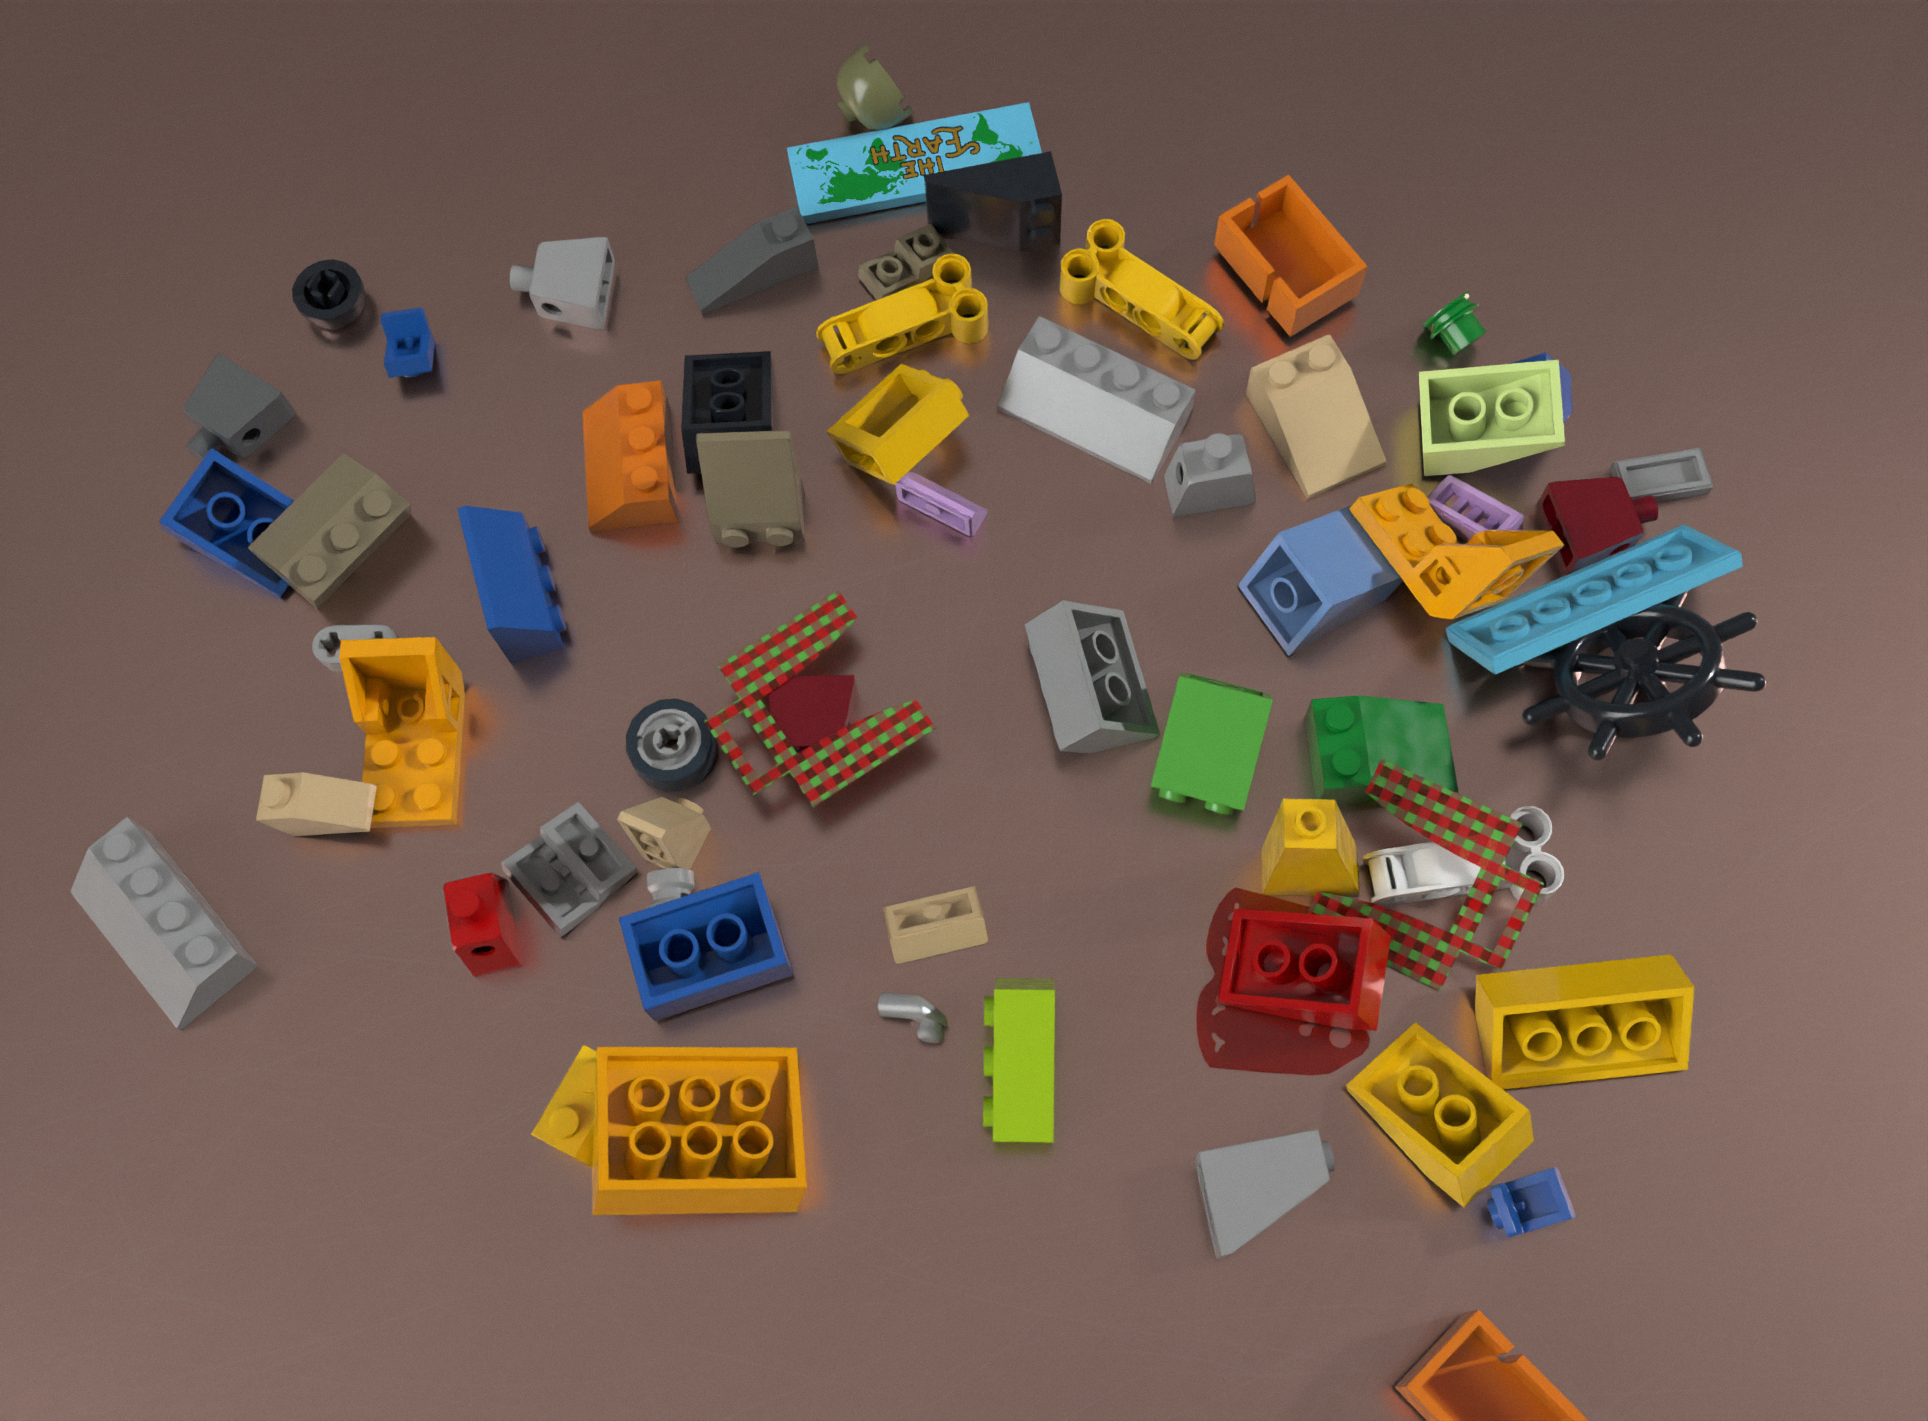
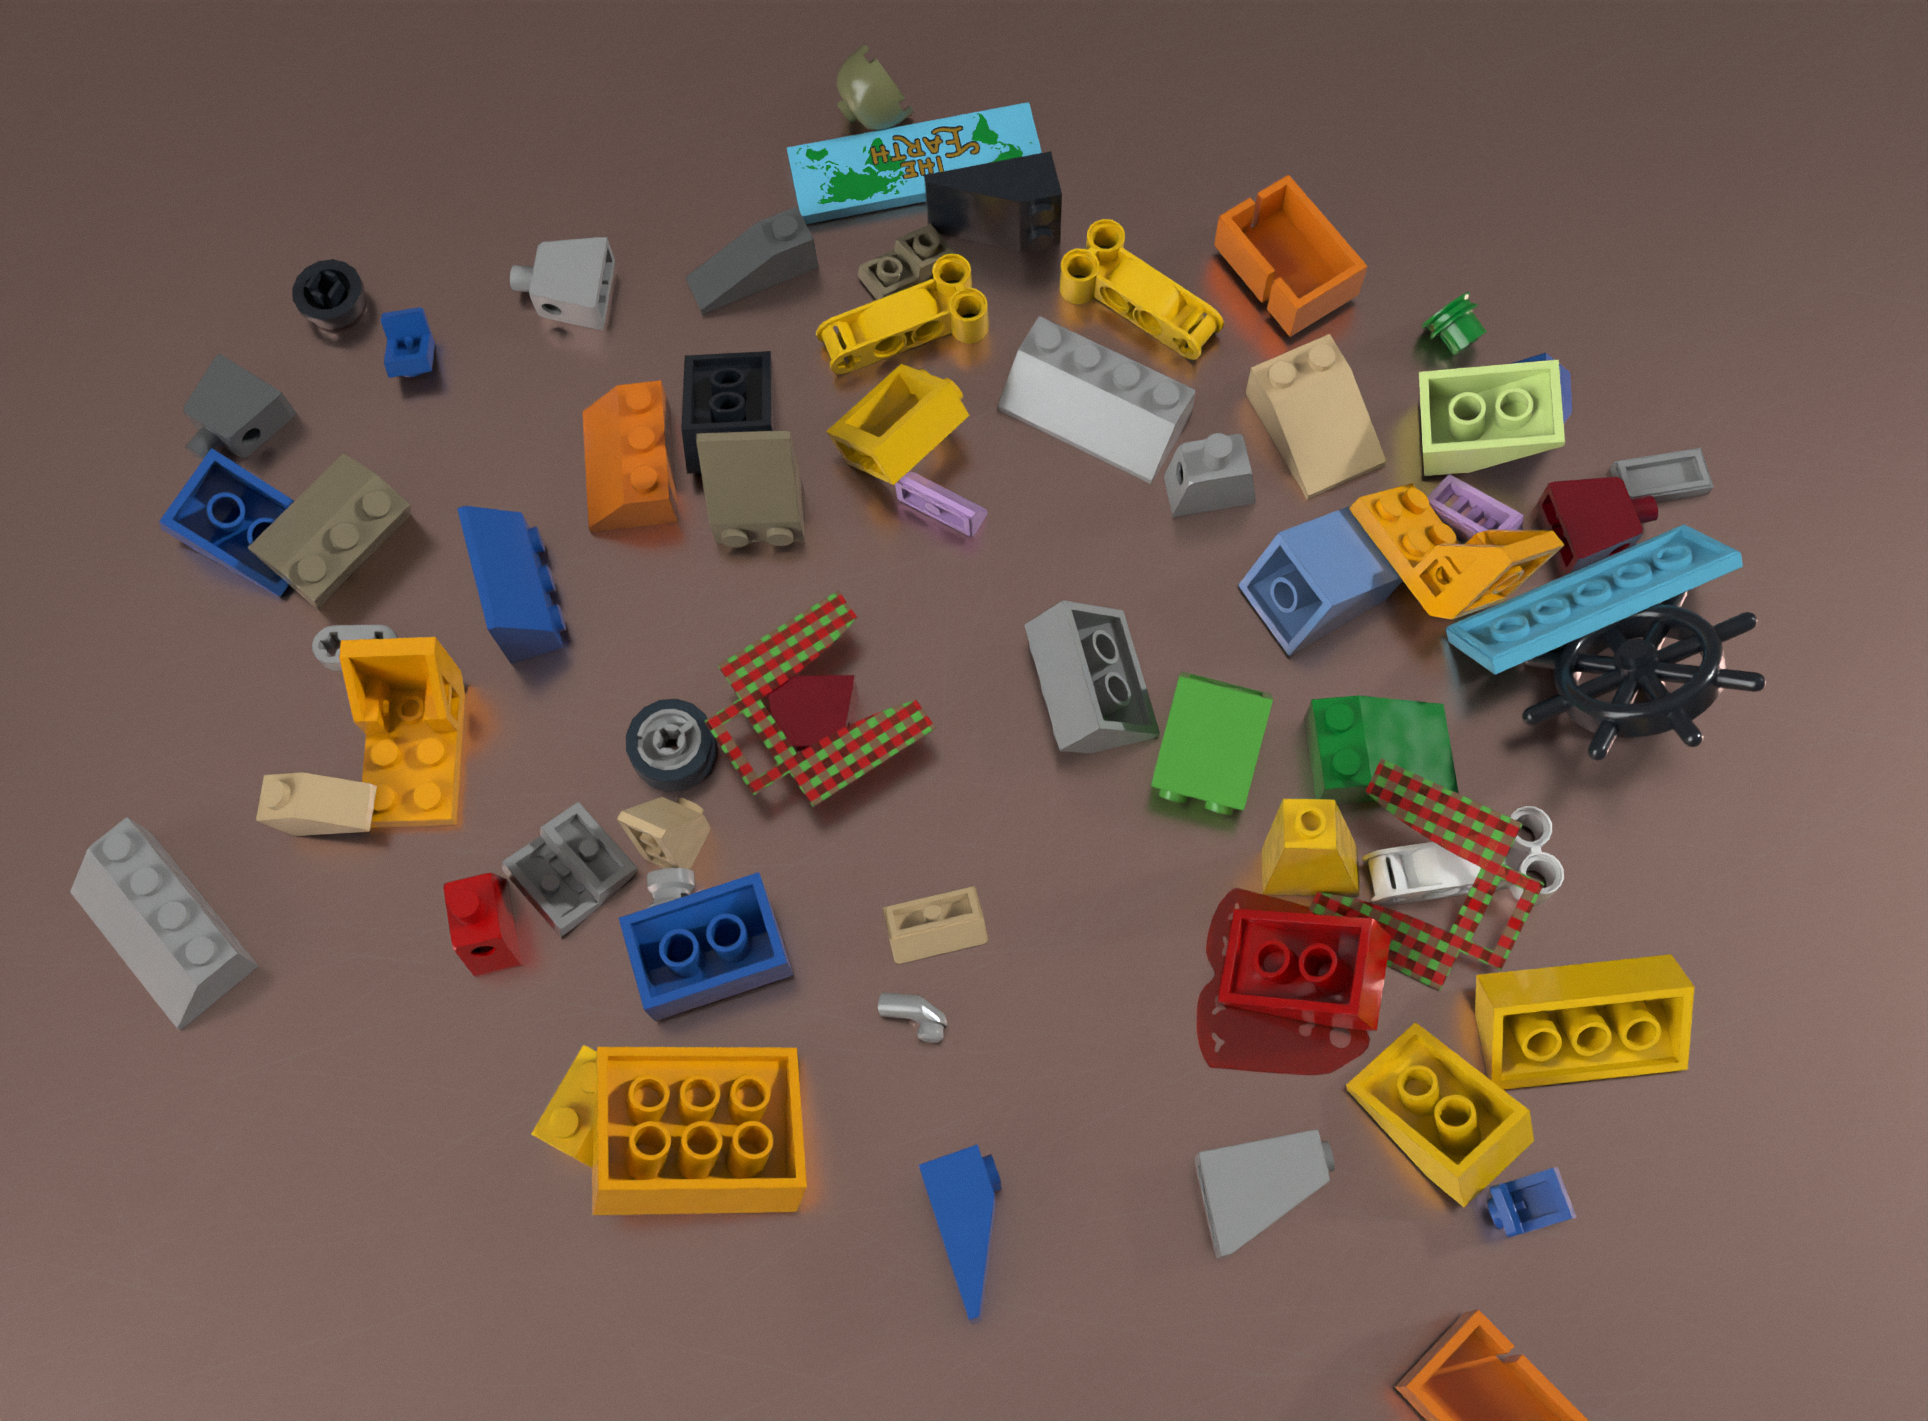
lime wedge [983,978,1055,1143] -> none
none -> blue slope [919,1144,1002,1325]

